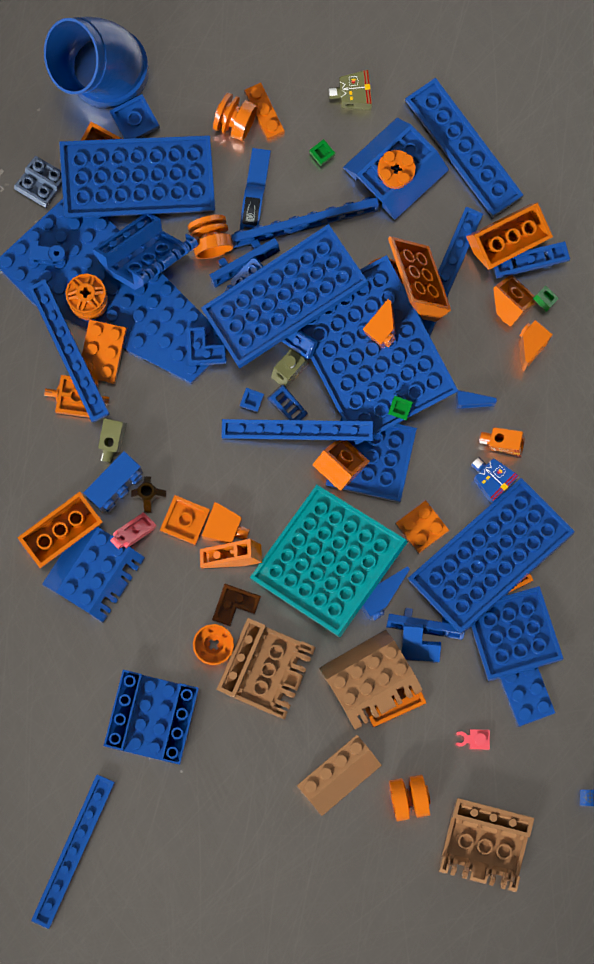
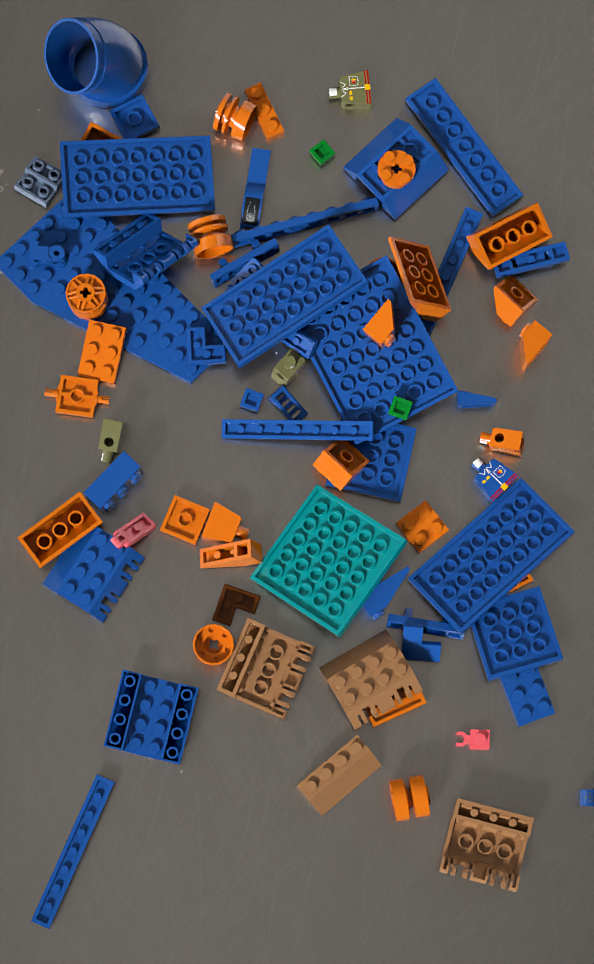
blue plate [28,279,110,423] -> none
dark brown rock [131,476,166,513] -> none
green plate [533,285,559,312] -> none

